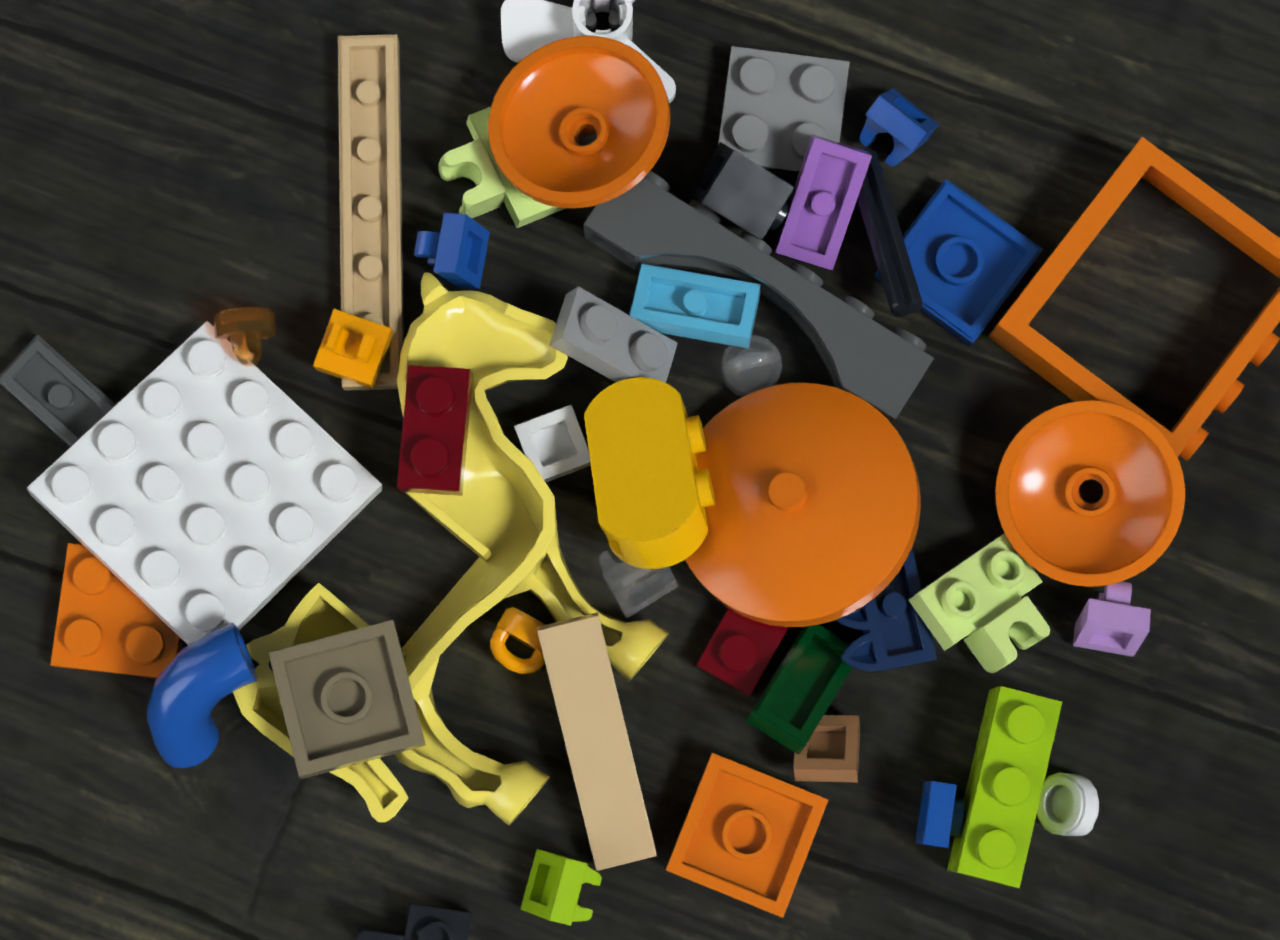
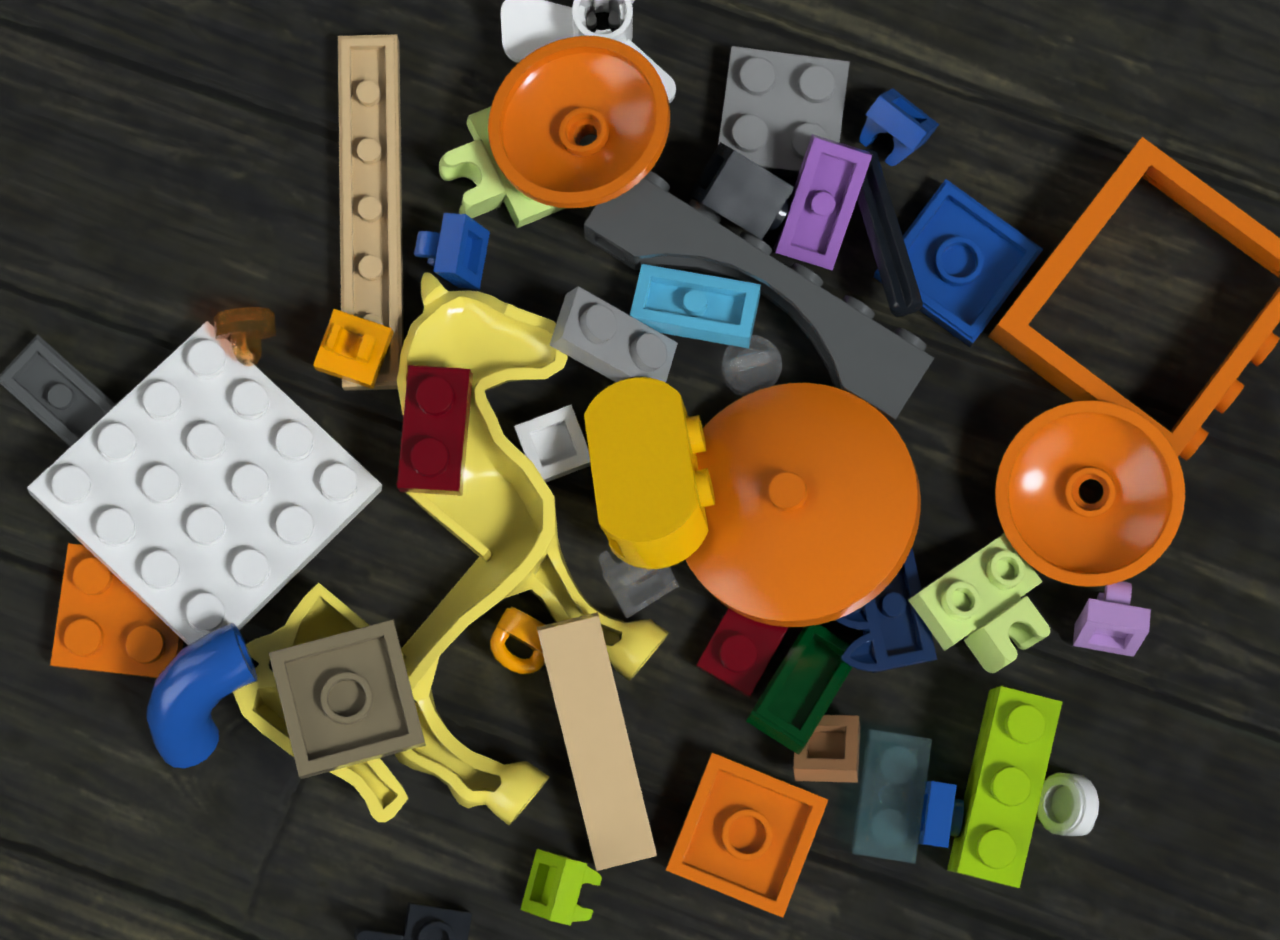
none -> clear light blue plate [851,730,932,863]

